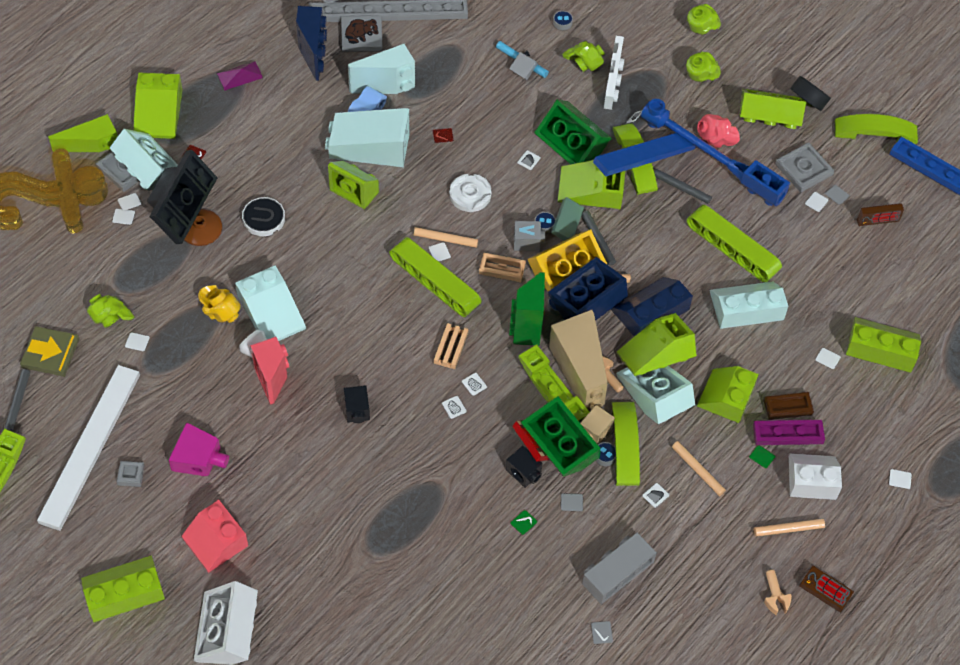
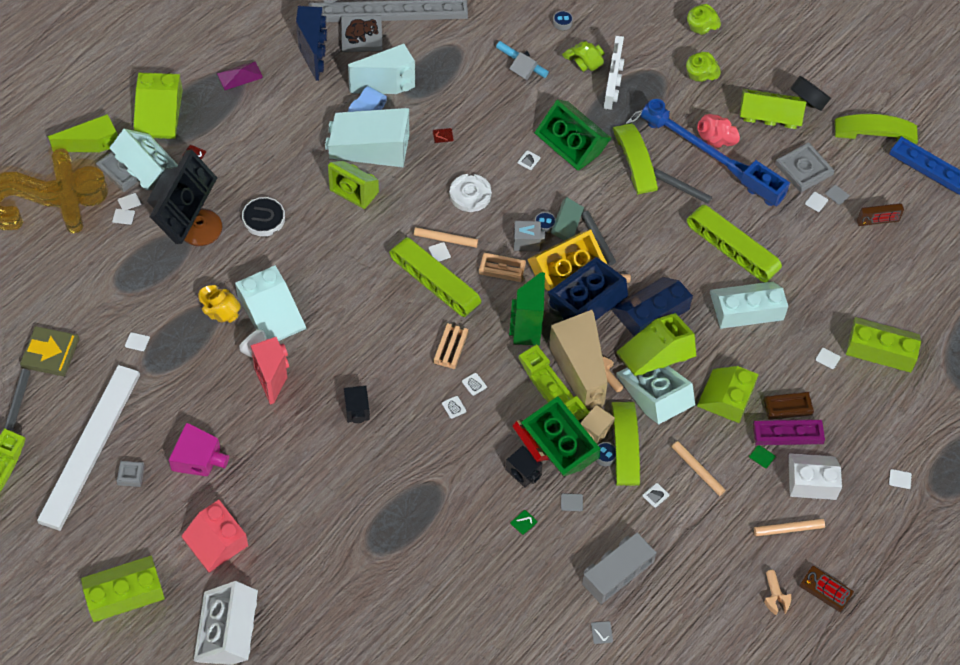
lime head [87,294,135,328] -> none
lime slope [558,160,625,209] -> none
blue tile [593,133,696,176] -> none

